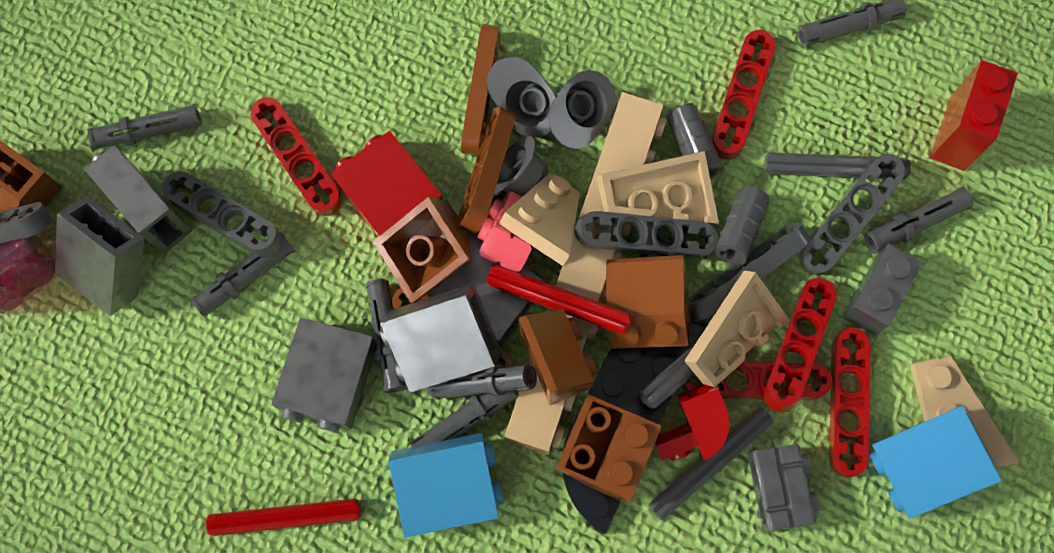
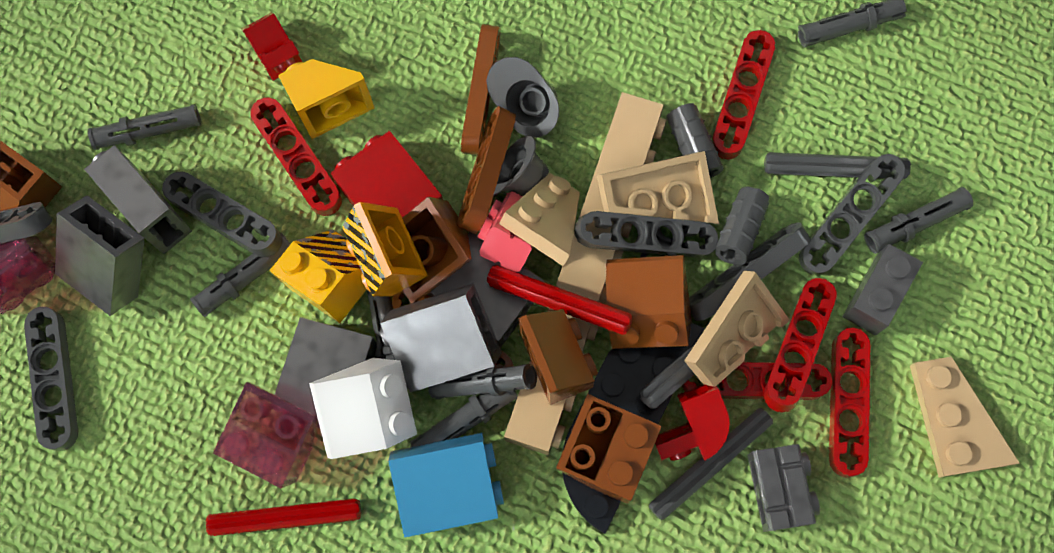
dark grey piece [548,70,616,149] -> none
dark azure brick [870,405,1002,519] -> none
red brick [929,60,1018,171] -> none
none -> dark grey beam [24,307,78,451]
none -> clear pink slope [213,382,317,488]
none -> red brick [241,12,302,81]
none -> yellow slope [270,229,367,323]
none -> yellow slope [278,59,375,139]
none -> white slope [309,358,417,459]
none -> light orange slope [343,202,428,297]

